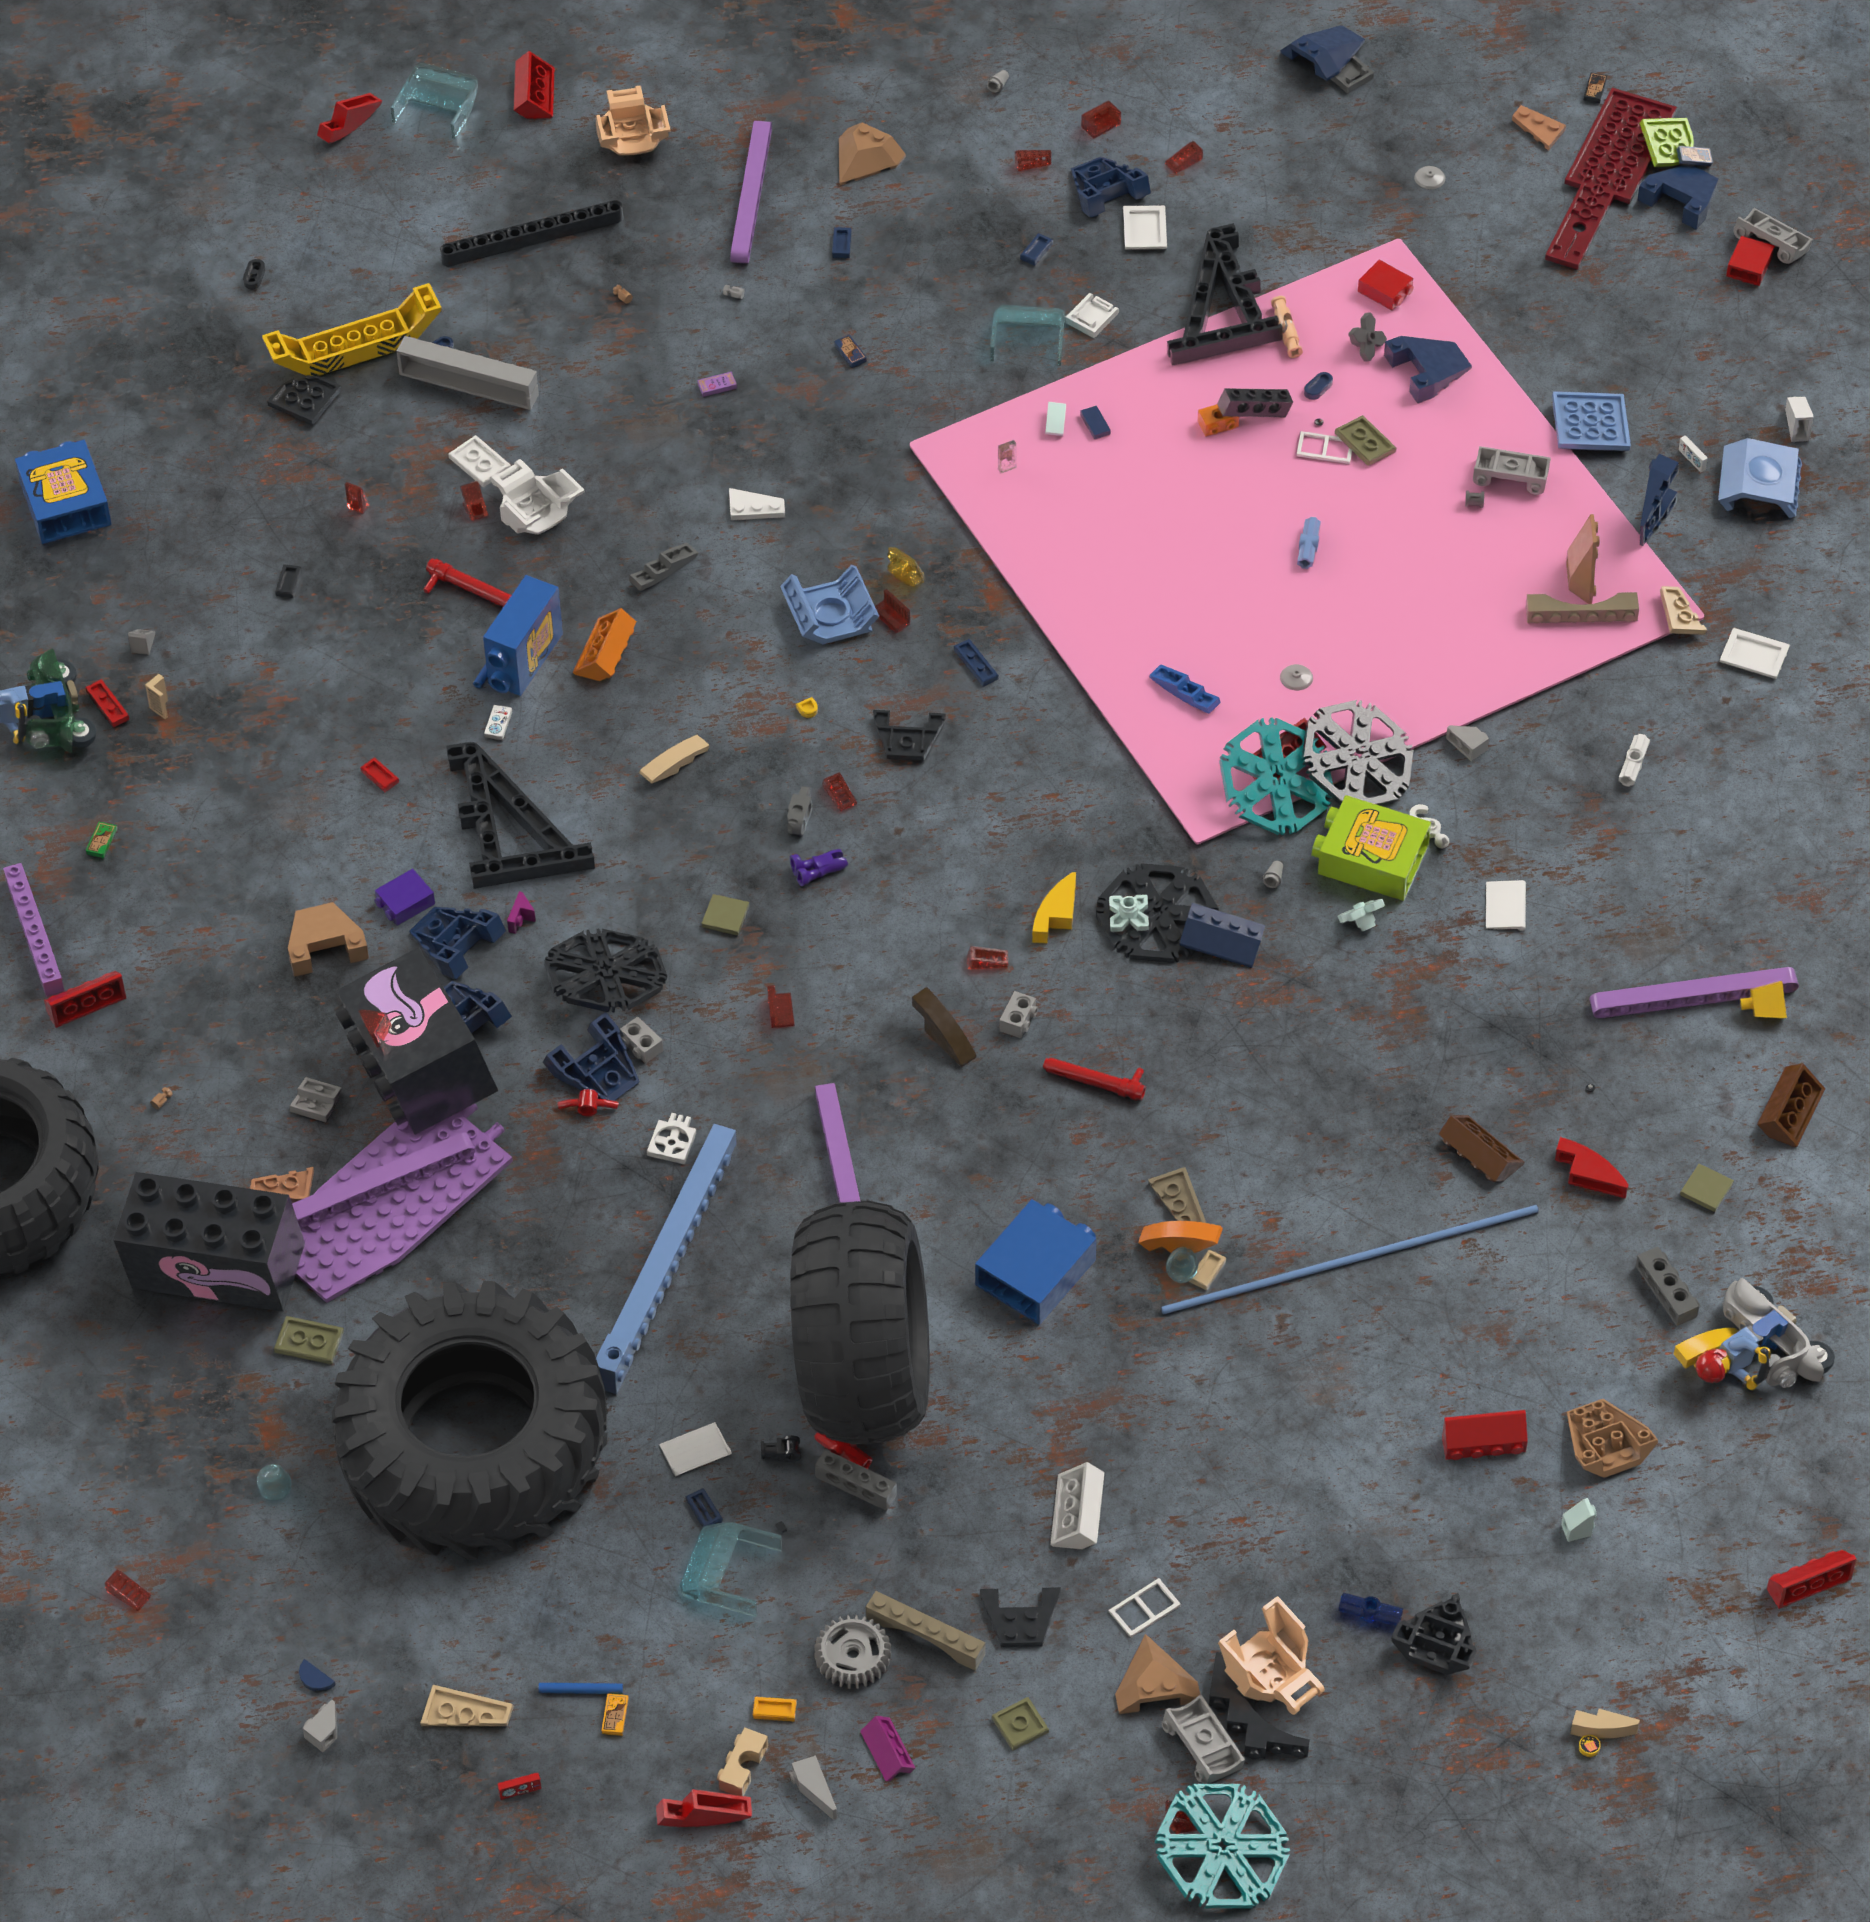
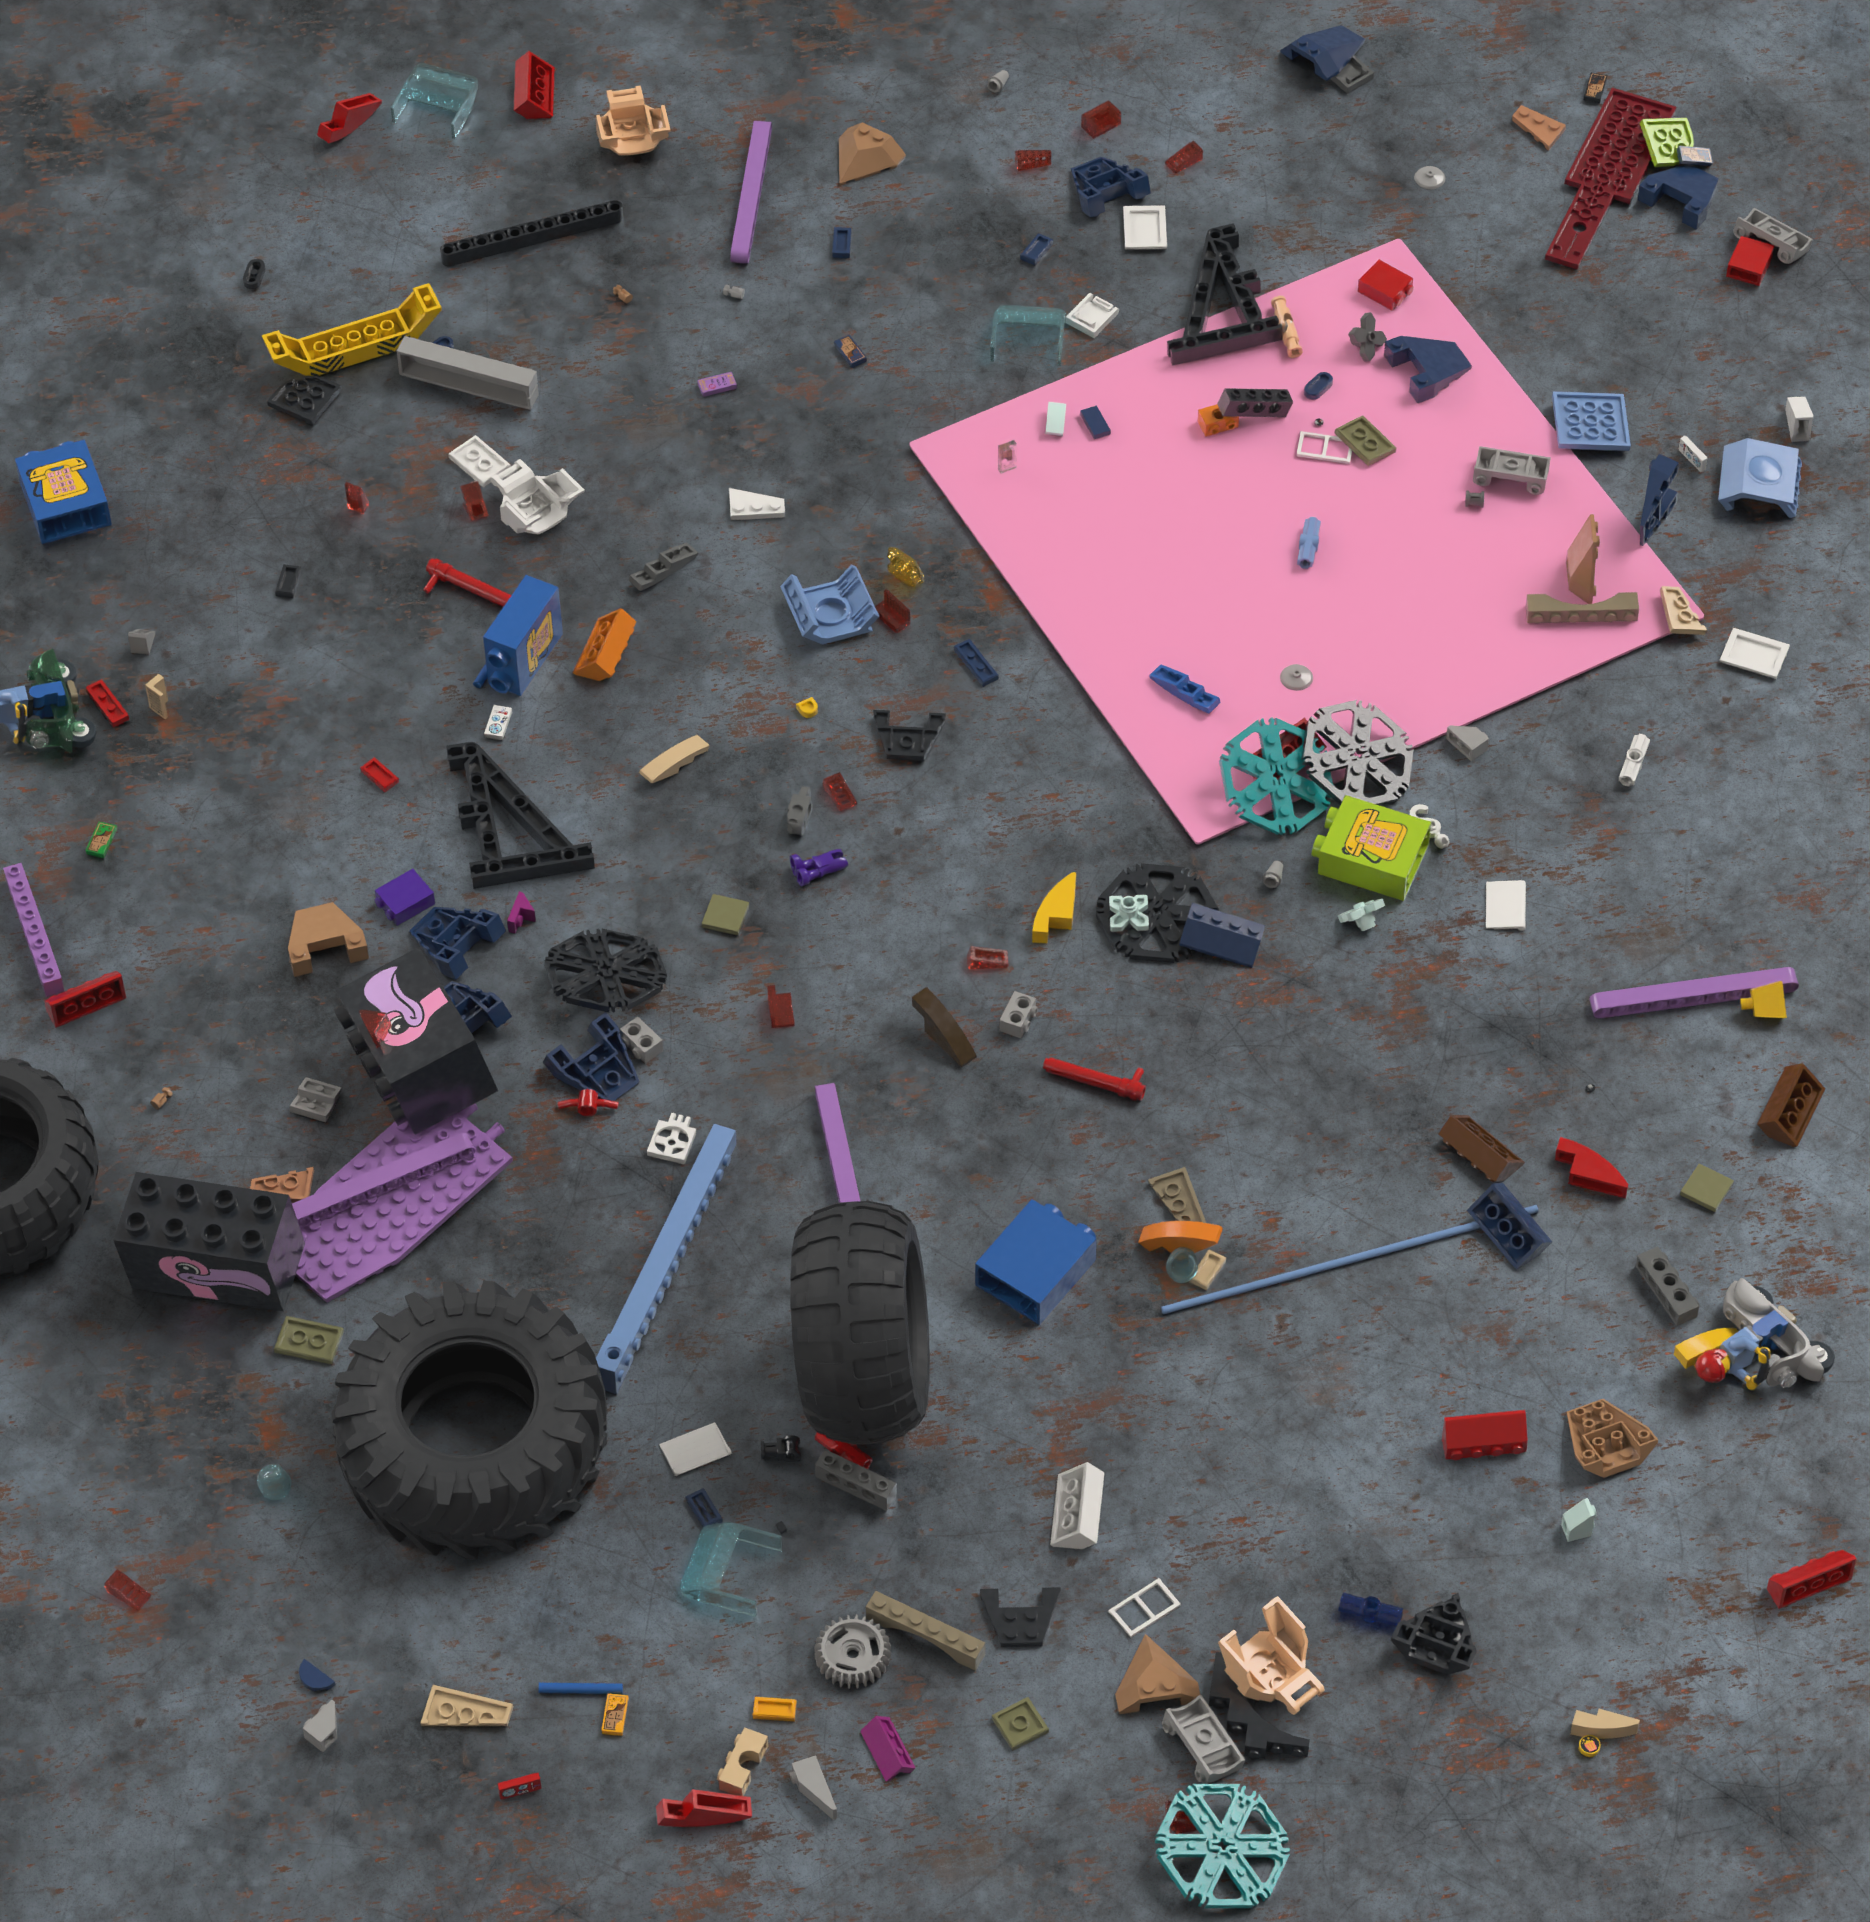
none -> dark blue slope [1467,1183,1552,1269]

